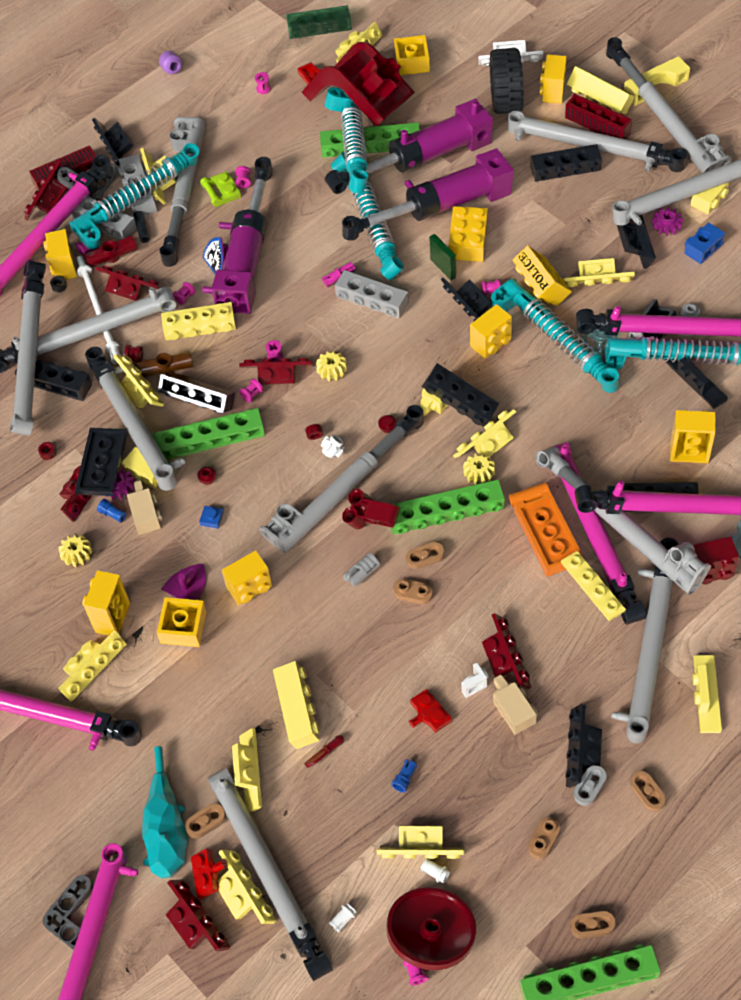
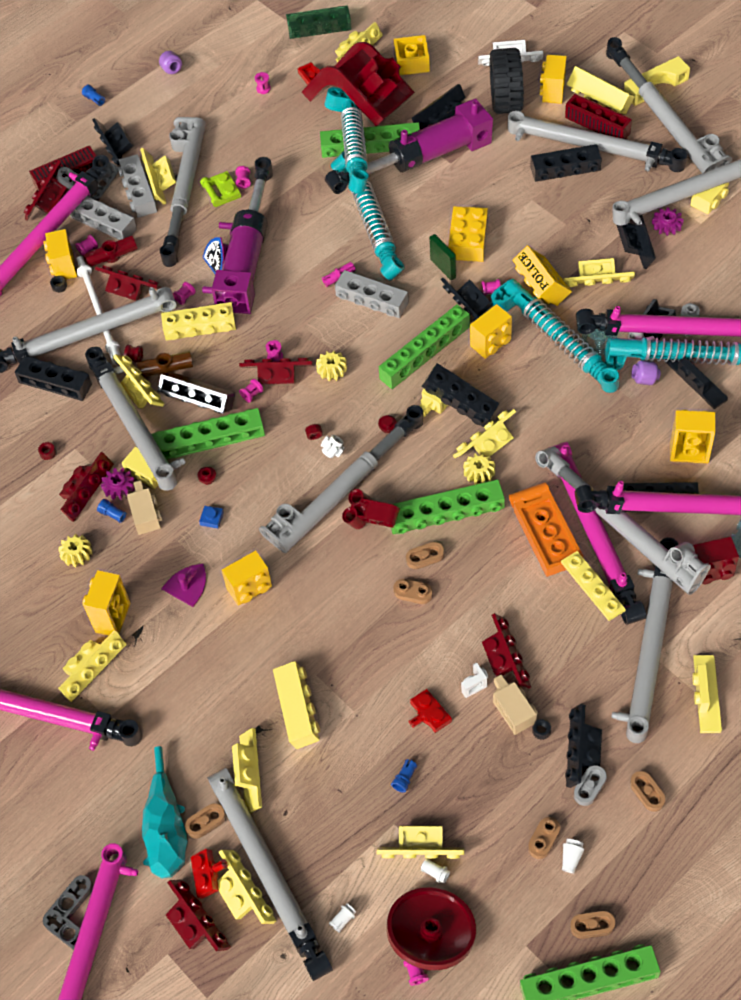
light grey piece [10,259,46,436] -> none
teal piece [69,143,200,249] -> none
black plate [75,428,128,496] -> none
black piece [133,211,150,243] -> none
yellow brick [157,597,207,647] -> none
dark red piece [304,735,344,768] -> none
magenta piece [342,148,514,241] -> none
light grey hinge [343,553,380,587] -> none
blue brick [684,222,725,264] -> none
none -> blue pin [82,84,105,106]
none -> bright green brick [378,305,470,389]
none -> black bracket [412,84,465,129]
none -> black axle [532,719,551,740]
none -> white cone [562,839,585,873]
none -> medium lavender head [631,360,661,385]

